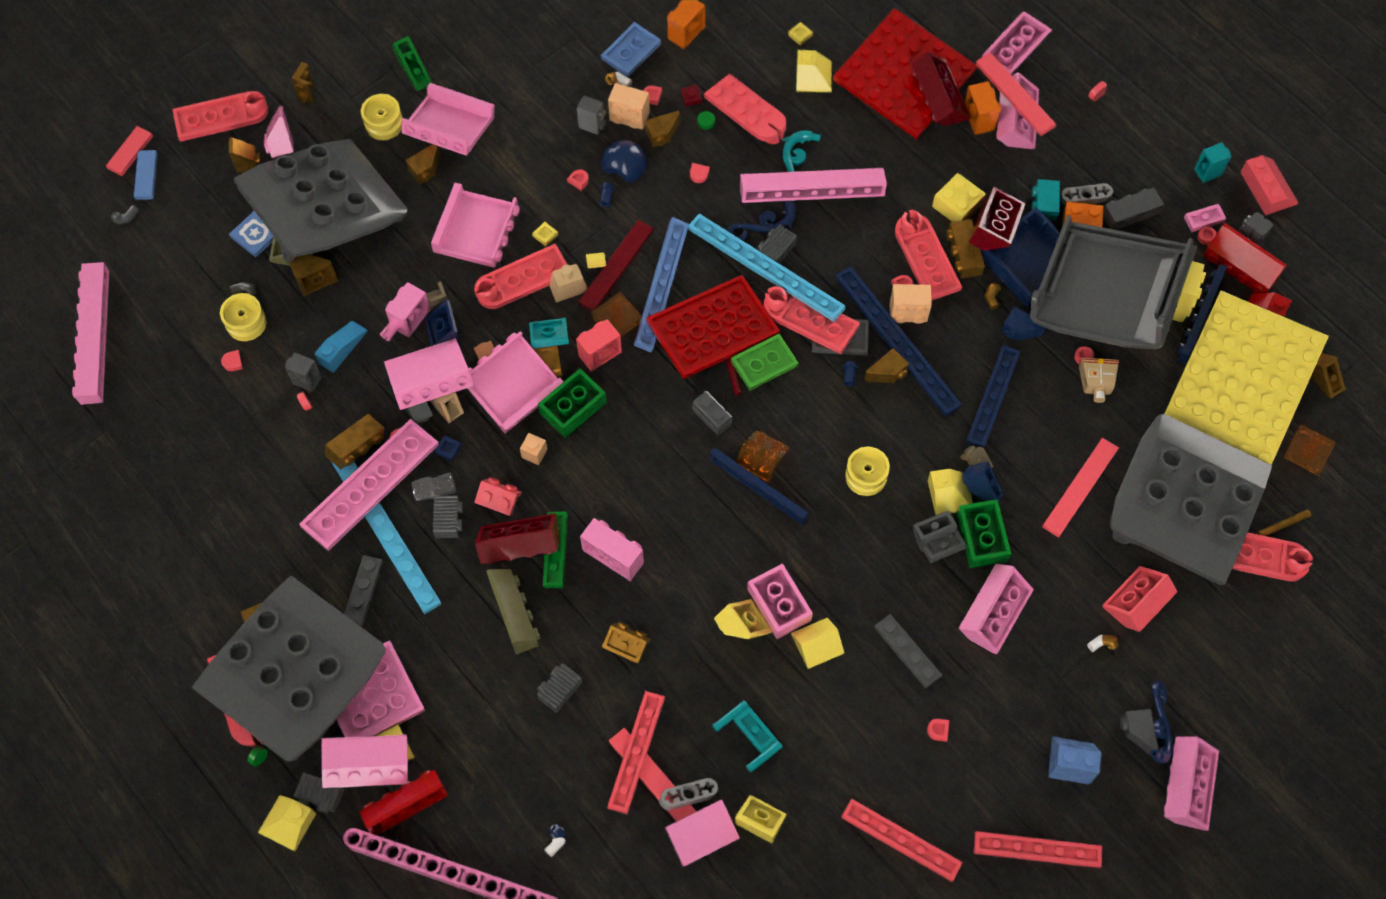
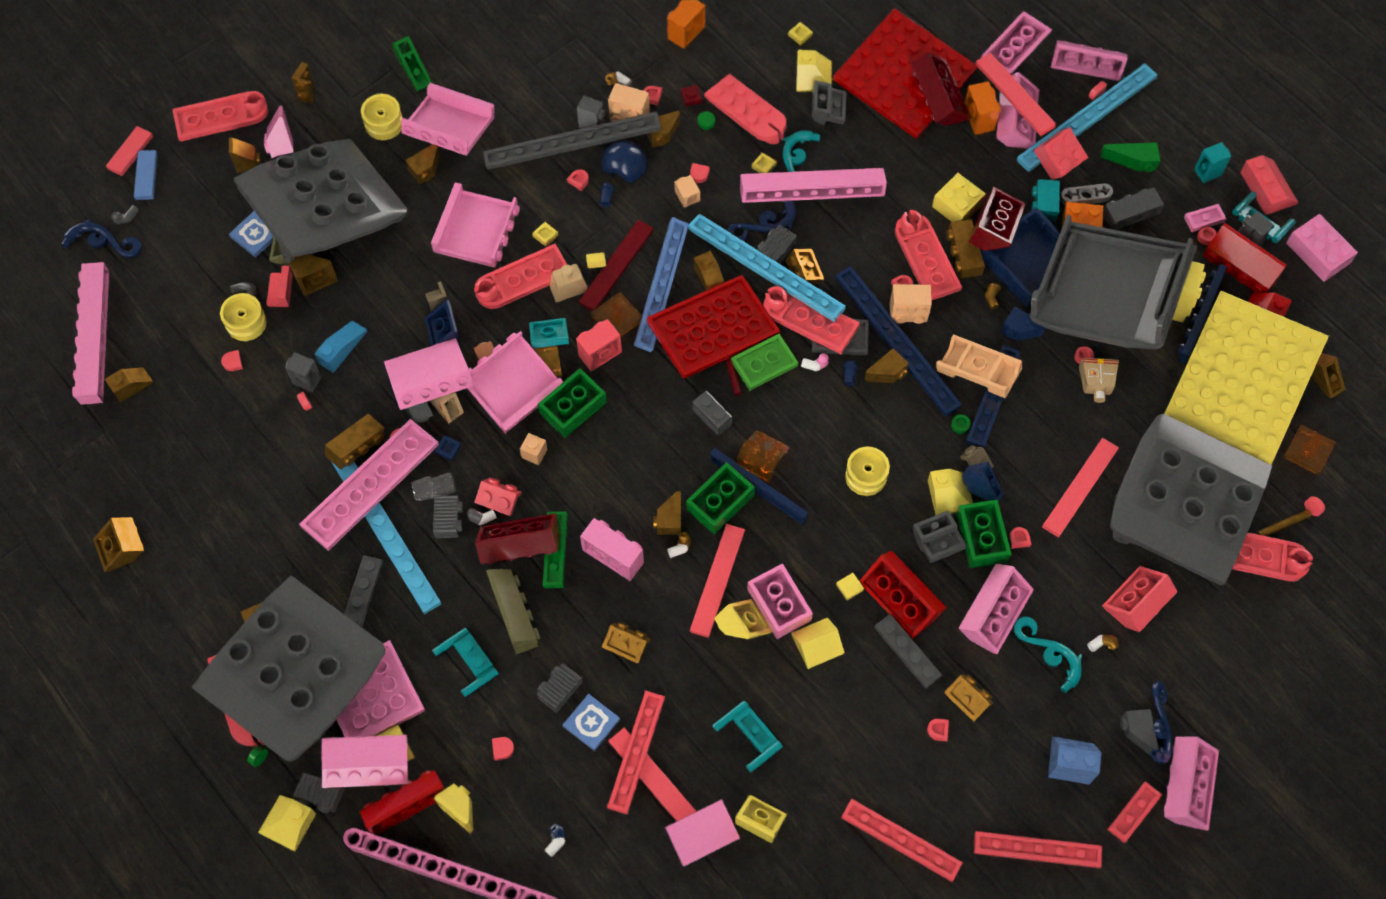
bright pink brick [380,282,431,341] -> none
medium blue plate [601,22,661,77] -> none
light grey beam [659,778,718,810] -> none
none -> dark blue plant [61,219,142,258]
none -> pearl gold slope [93,517,144,572]
none -> pearl gold slope [105,368,153,403]
none -> coral panel [267,266,293,307]
none -> teal plate [432,627,498,697]
none -> light yellow slope [434,784,473,834]
none -> arm [467,508,497,525]
none -> dark grey plate [483,112,661,170]
none -> coral tile [492,737,514,760]
none -> medium blue tile [563,694,620,751]
none -> pearl gold slope [653,491,681,535]
none -> arm [667,532,691,558]
none -> light nougat brick [675,175,700,208]
none -> green brick [686,462,755,535]
none -> coral tile [690,524,745,638]
none -> pearl gold slope [694,251,724,291]
none -> light yellow tile [752,153,777,173]
none -> pearl gold bracket [786,249,824,284]
none -> arm [801,353,829,371]
none -> dark grey brick [812,81,846,125]
none -> light yellow tile [836,573,864,600]
none -> red slope [859,551,947,639]
none -> light nougat piece [936,335,1022,398]
none -> pearl gold bracket [944,675,993,721]
none -> green tile [951,414,971,434]
none -> coral tile [1009,527,1031,549]
none -> teal plant [1014,616,1082,693]
none -> medium azure plate [1016,64,1157,172]
none -> coral brick [1033,127,1088,180]
none -> bright pink slope [1051,40,1128,81]
none -> green slope [1100,143,1160,172]
none -> coral tile [1107,781,1162,843]
none -> teal plate [1232,192,1296,243]
none -> bright pink brick [1286,214,1358,282]
none -> coral tile [1304,496,1325,516]

